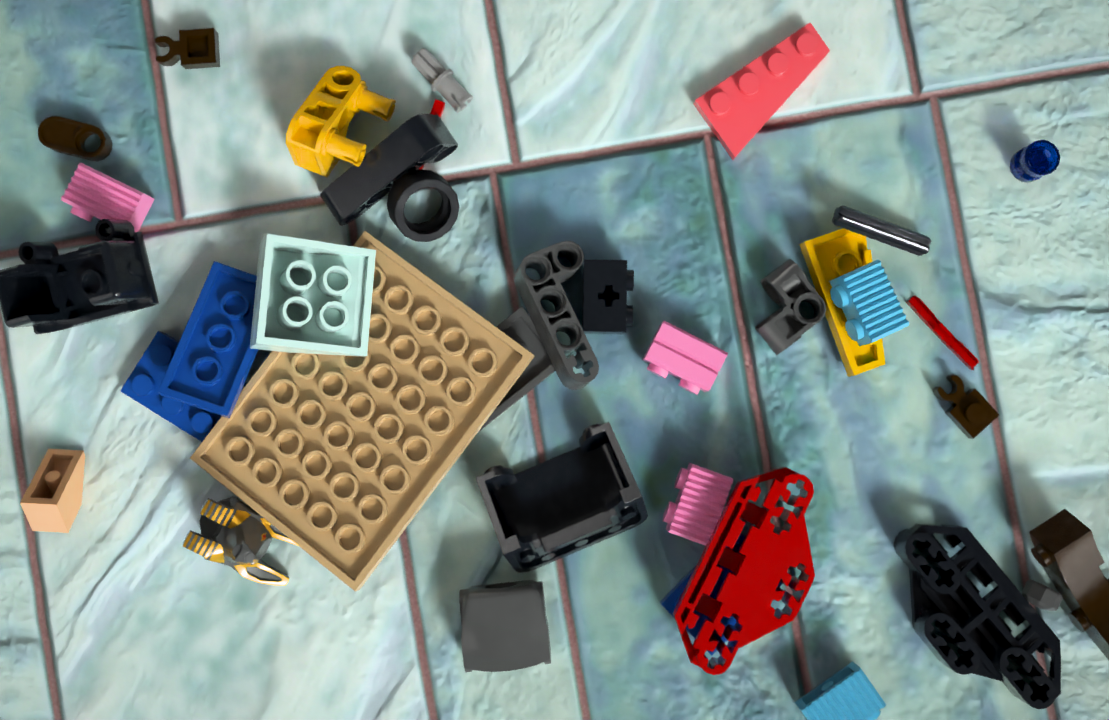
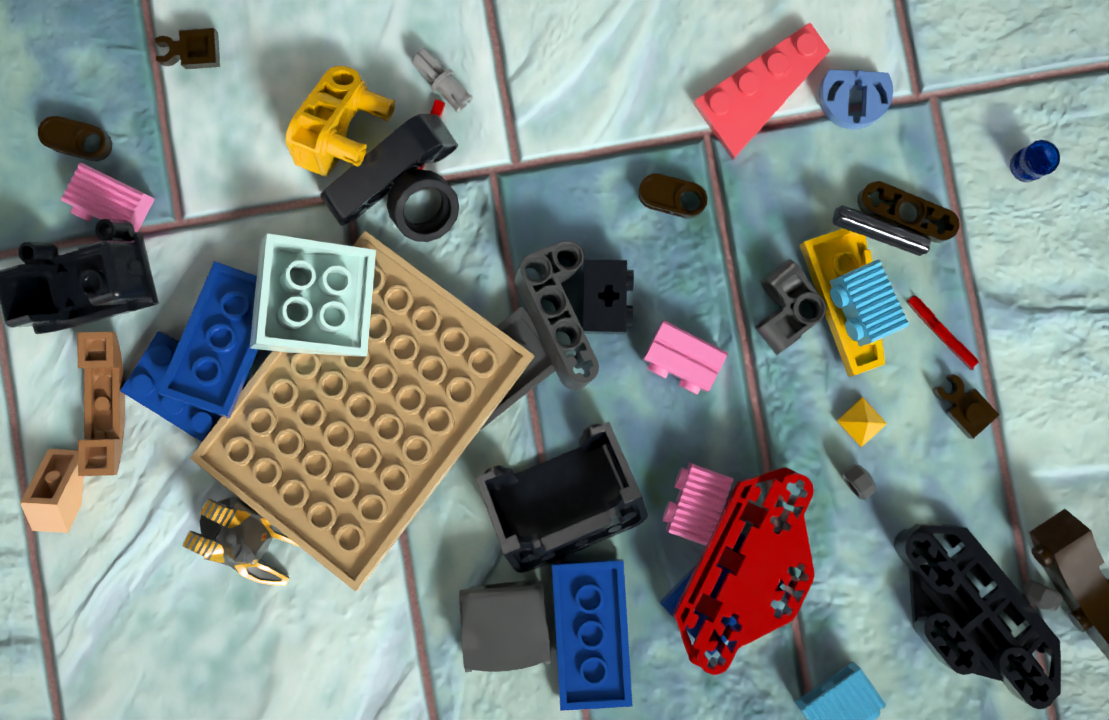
none -> medium nougat slope [77,332,125,476]
none -> blue plate [552,559,633,711]
none -> dark brown piece [638,174,708,219]
none -> medium blue piece [819,70,893,129]
none -> yellow slope [836,397,887,447]
none -> dark grey tile [841,464,876,500]
none -> dark brown beam [857,181,960,243]

